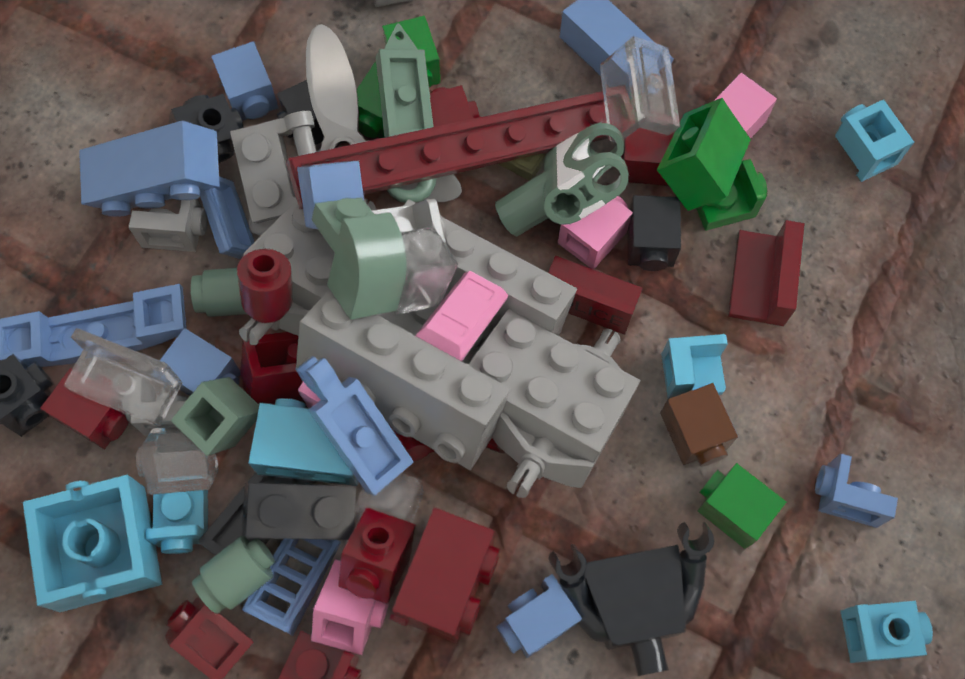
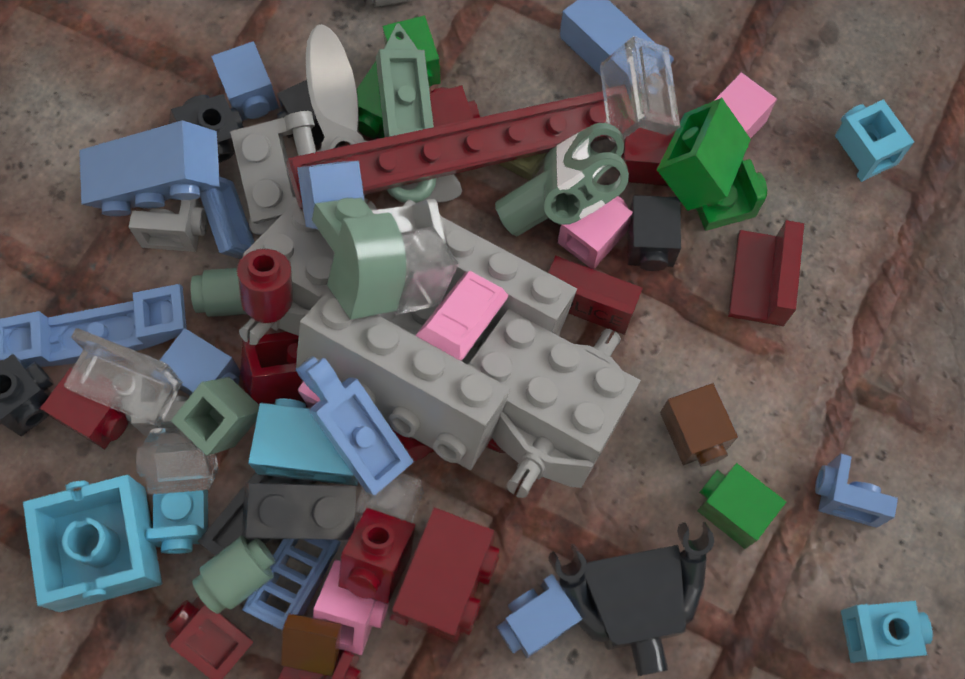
medium azure panel [661,334,728,399] -> none
none -> reddish brown tile [281,613,341,676]

